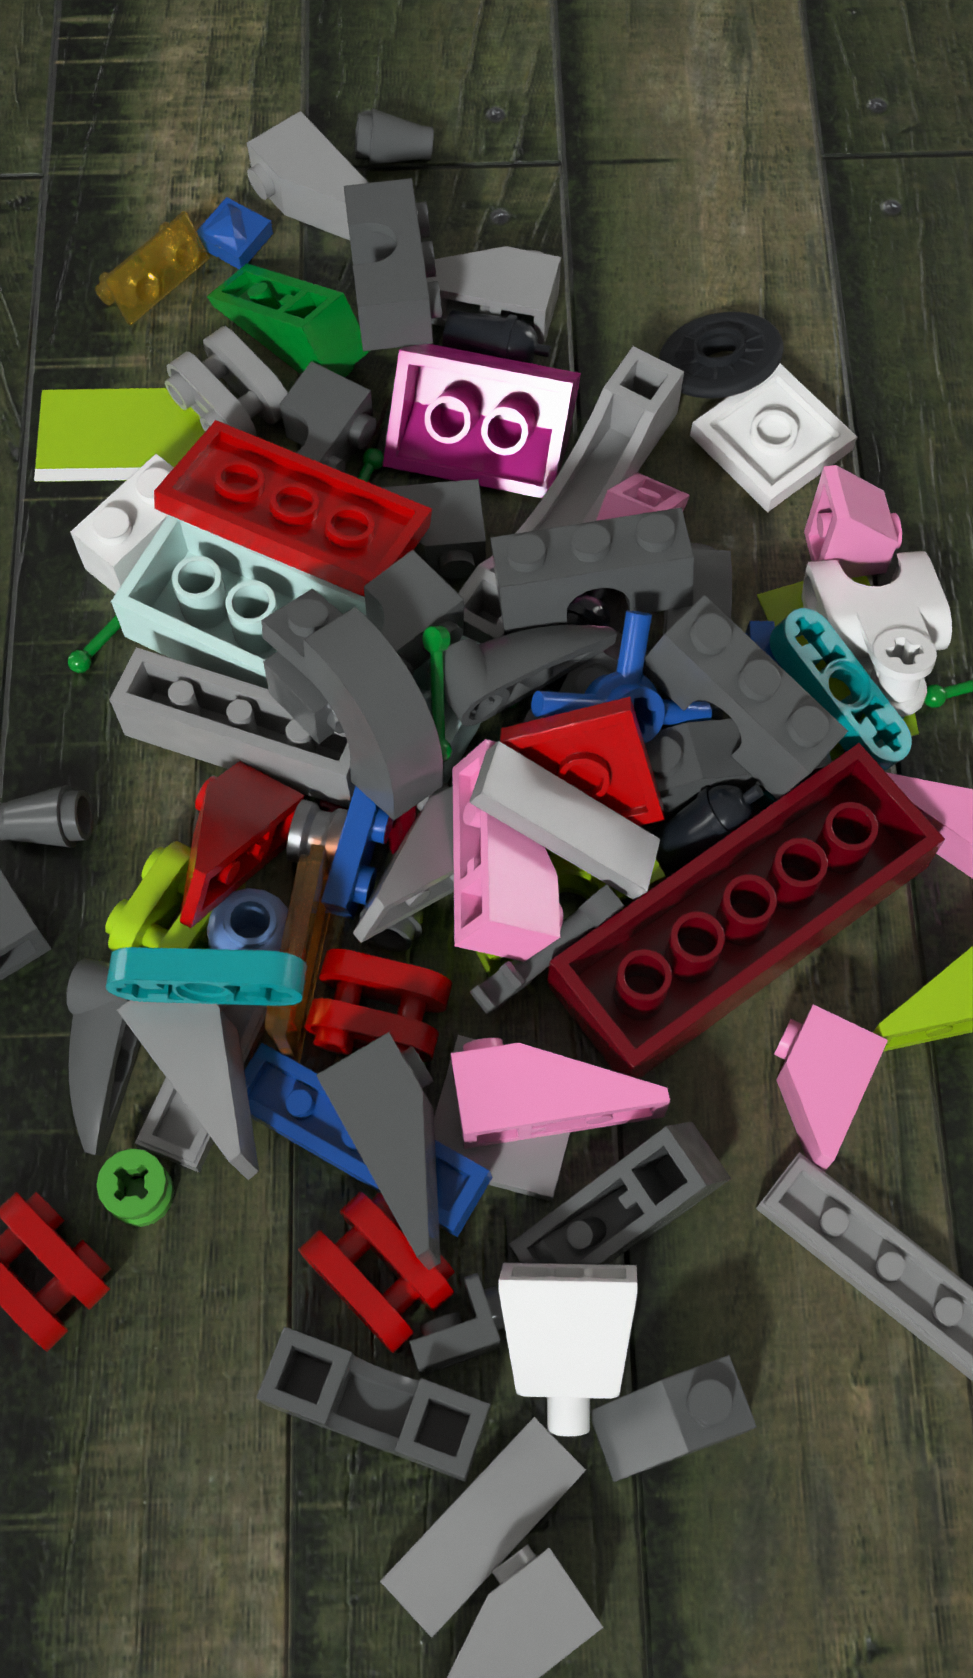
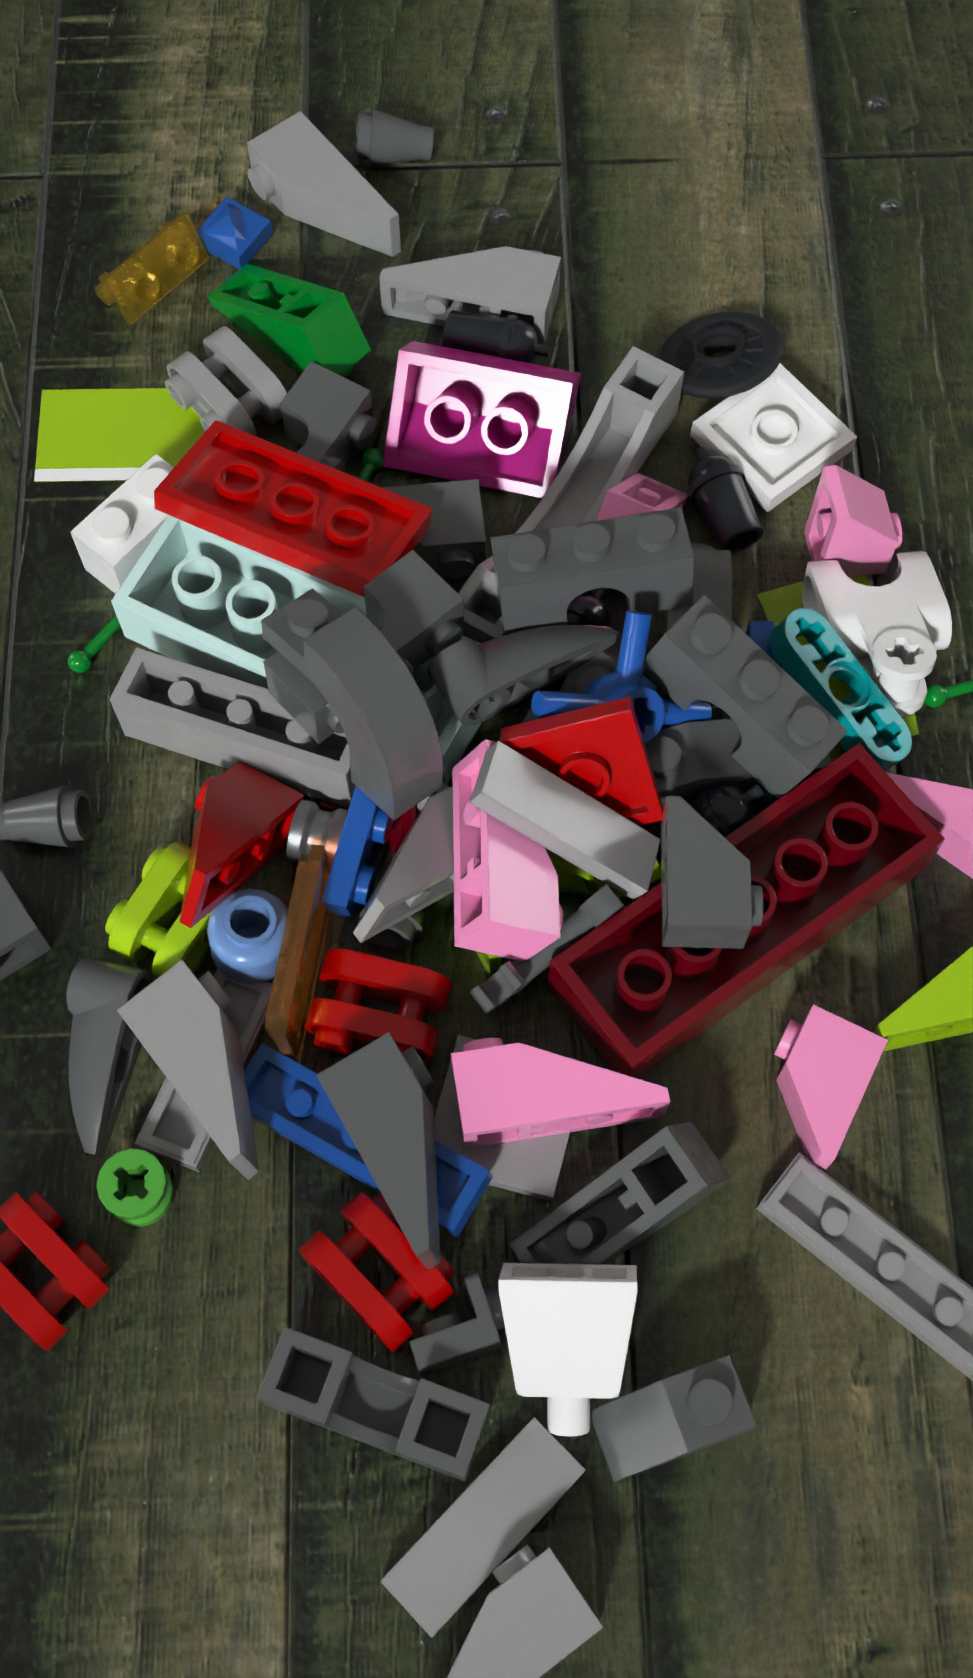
teal beam [106,947,307,1006] -> none
dark grey arch [344,178,442,351] -> none
green hinge [422,626,452,763] -> none
none -> dark grey slope [661,796,763,949]
none -> black piece [687,447,764,554]

